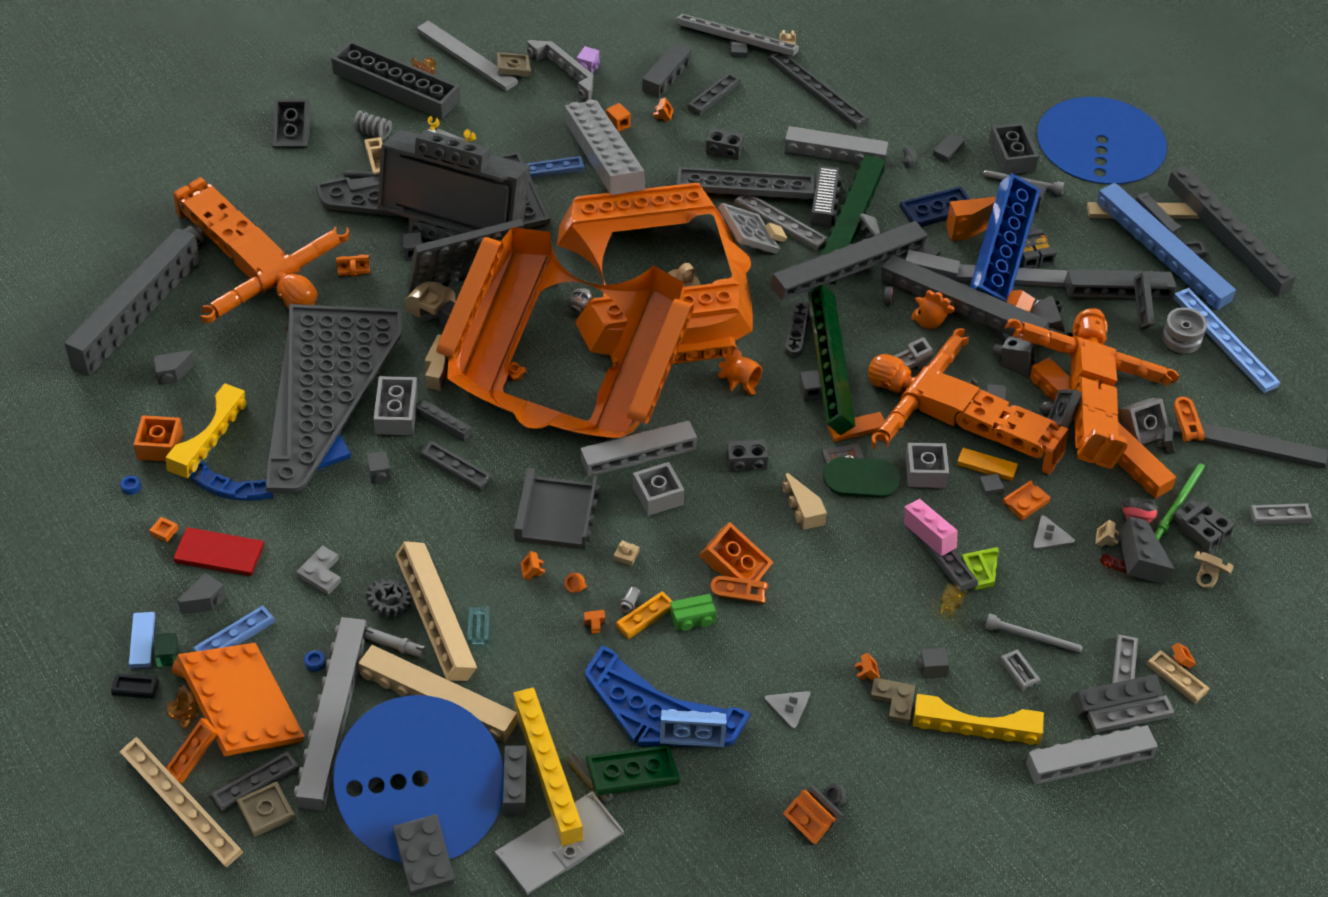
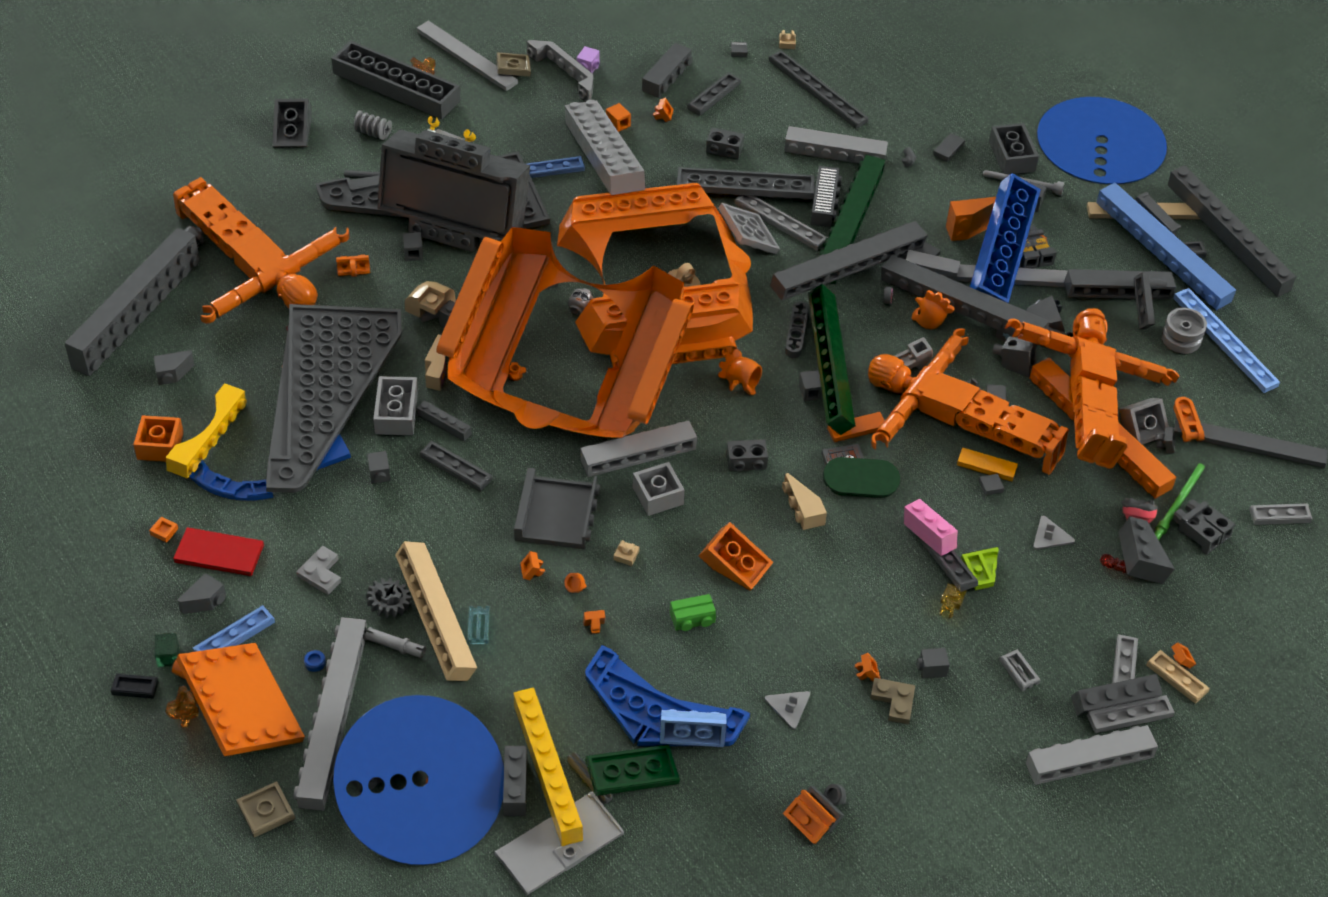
blue tile [120,475,141,495] -> none
tan plate [120,737,243,868] -> none
light blue tile [129,612,155,669] -> none
orange tile [166,718,218,783] -> none
dark grey tile [211,751,299,813] -> none
tan brick [358,645,518,743] -> none
tan slope [364,137,383,175] -> none
dark grey brick [393,814,455,896] -> none
dark grey plate [407,219,524,293] -> none
light orange tile [615,591,672,640] -> none
light grey pin [619,587,640,613] -> none
light grey tile [675,14,799,56] -> none
orange plate [711,576,768,604] -> none
tan tile [765,222,787,242] -> none
light grey piece [860,213,880,237] -> none
dark blue tile [899,186,970,227] -> none
light grey brick [905,443,949,488] -> none
yellow arch [913,694,1044,745] -> none
light grey piece [985,613,1083,653] -> none
orange plate [1002,480,1051,521] -> none
orange brick [1006,290,1035,312] -> none
dark grey plate [1040,390,1081,428] -> none
tan tile [1095,520,1119,547] -> none
tan tile [1193,551,1234,589] -> none

